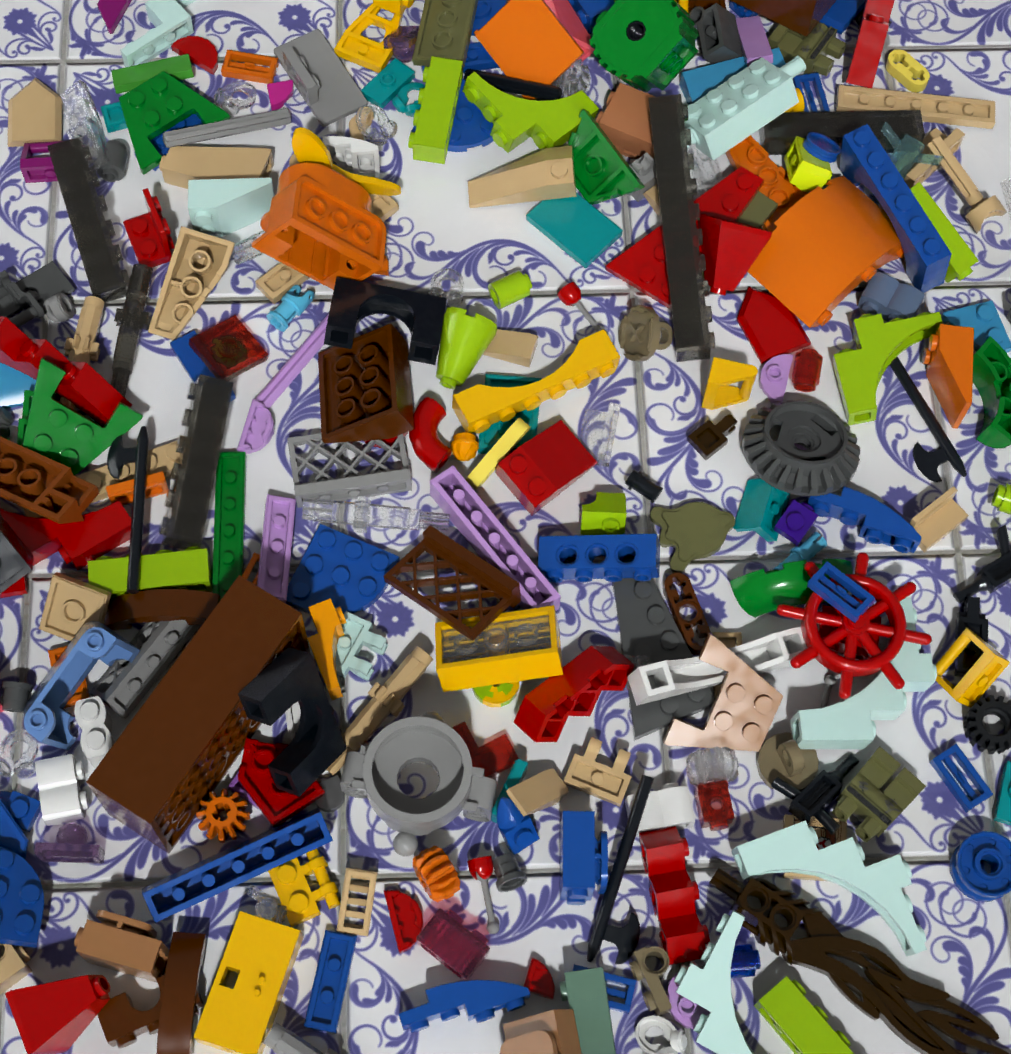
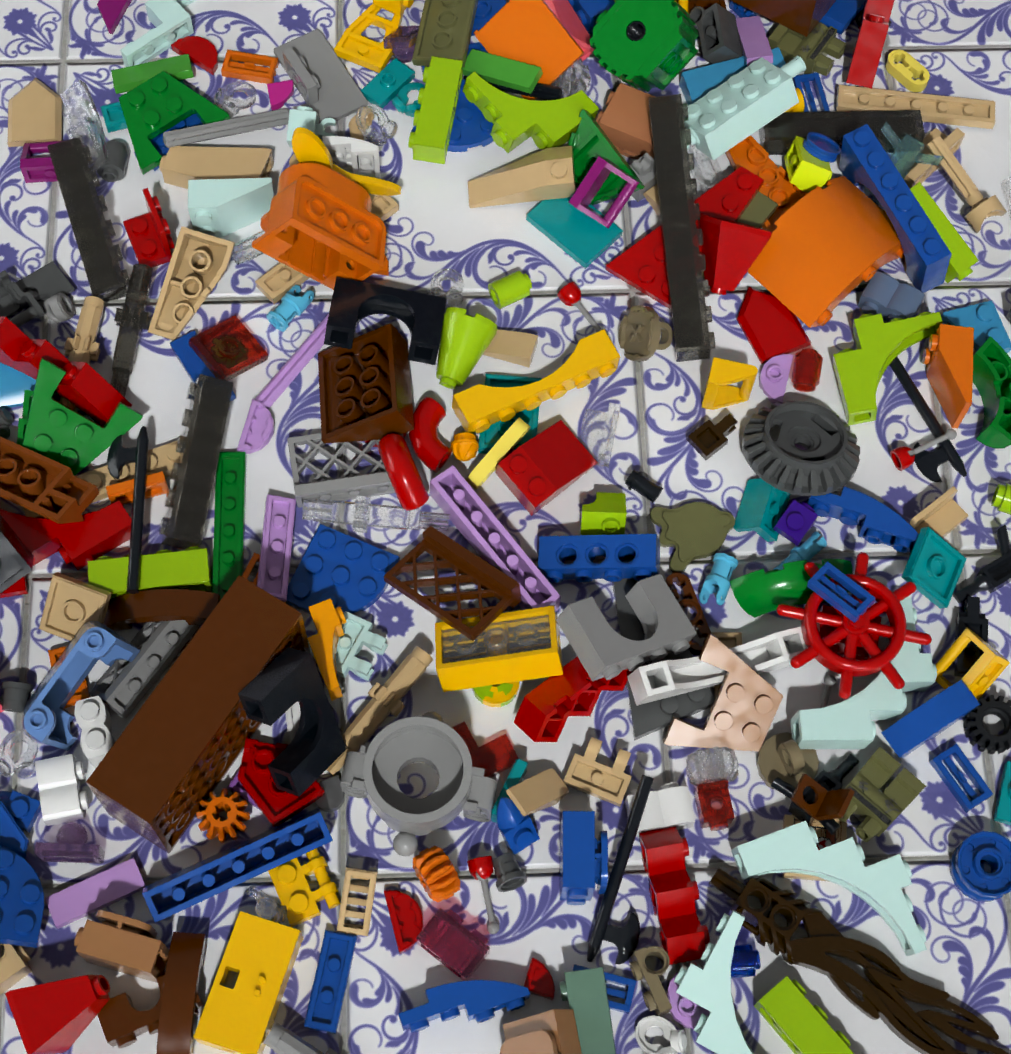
none -> lavender tile [45,857,146,929]
none -> light aqua brick [286,106,336,147]
none -> red cylinder [378,433,429,510]
none -> bright green tile [463,49,543,94]
none -> light grey arch [556,574,697,681]
none -> magenta tile [569,156,640,228]
none -> medium azure piece [699,553,739,605]
none -> reddish brown bracket [791,774,855,821]
none -> blue slope [881,679,981,758]
none -> hinge [890,429,957,471]
none -> teal tile [902,527,967,609]

